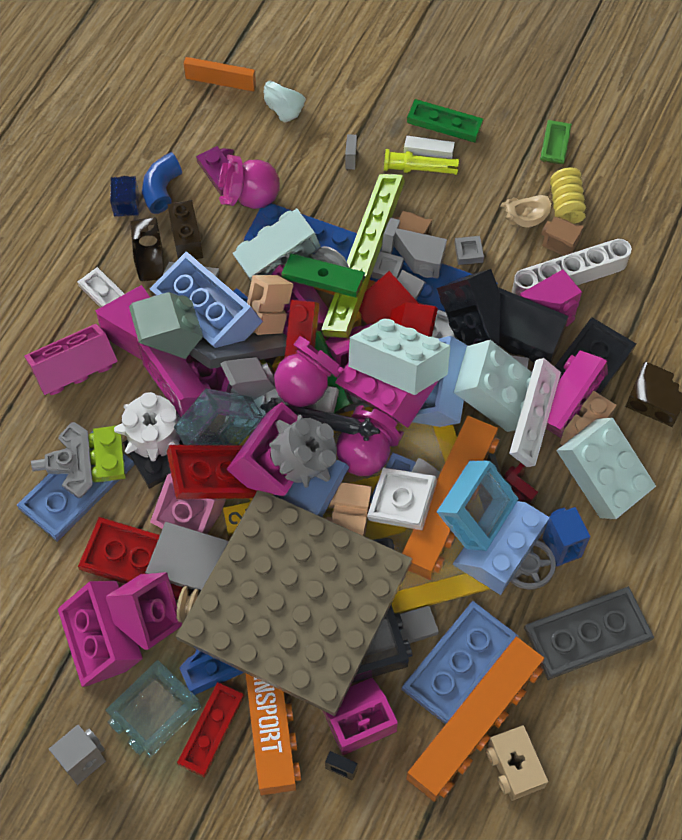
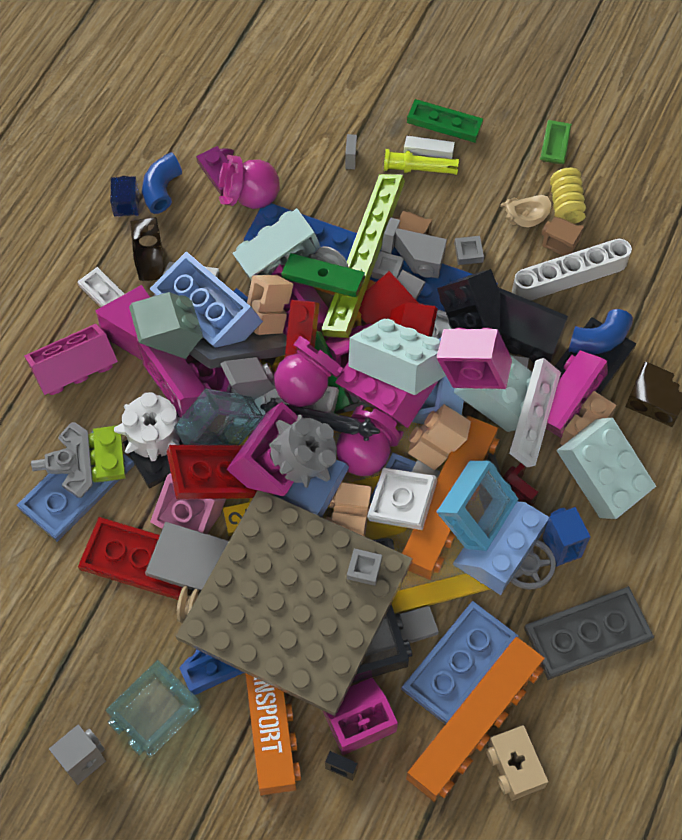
dark pink slope [58,581,143,687] -> none
dark pink slope [105,572,182,650] -> none
dark brown brick [167,200,203,259] -> none
red plate [177,682,244,778] -> none
orange tile [183,57,256,92] -> none
light aqua hair [263,81,306,123] -> none
dark pink slope [520,269,582,327] -> none
none -> light grey tile [347,548,382,586]
none -> light nougat brick [408,404,471,470]
none -> dark pink brick [437,328,512,389]
none -> blue cylinder [569,309,633,355]

